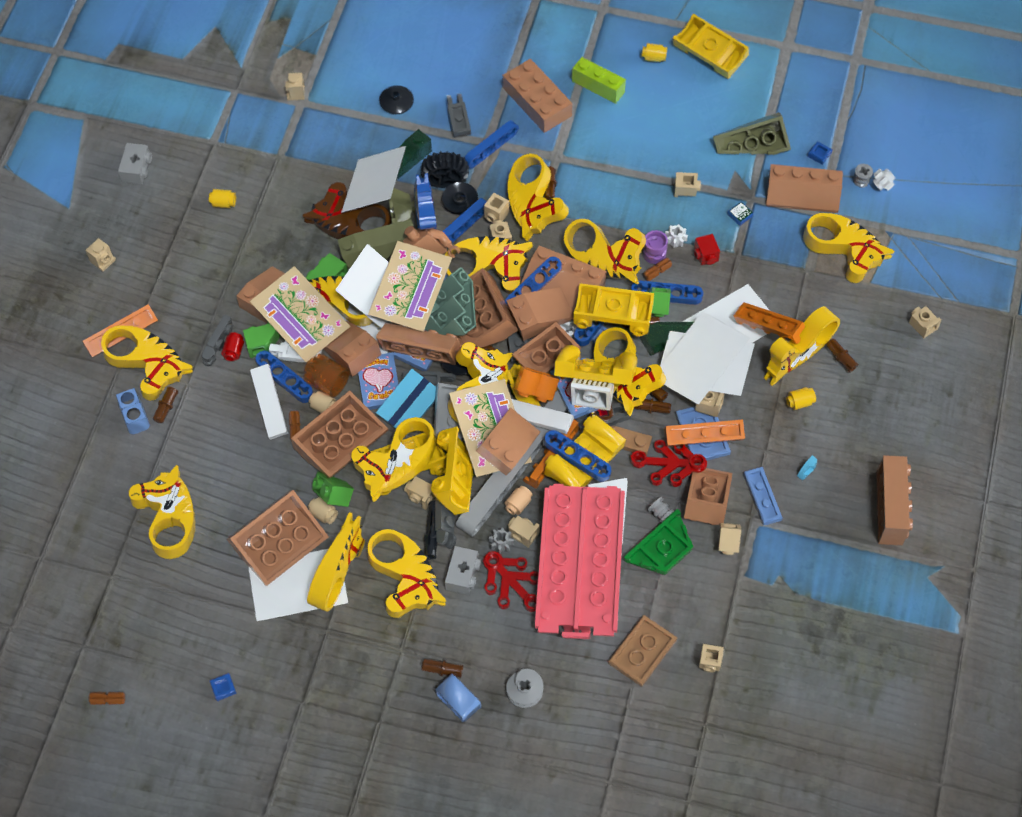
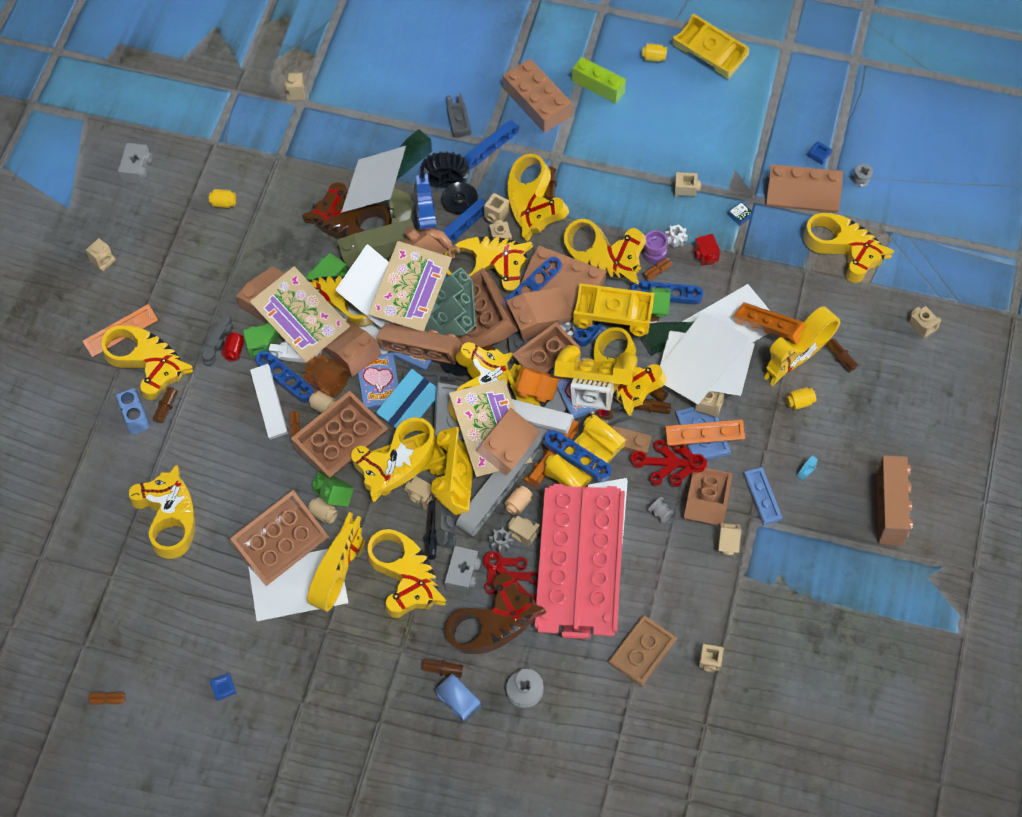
black dish [379,85,414,115] -> none
green wing [623,509,693,575] -> none
olive wedge [713,112,791,155] -> none
white gear [873,168,895,191] -> none
none -> reddish brown animal [445,573,547,654]

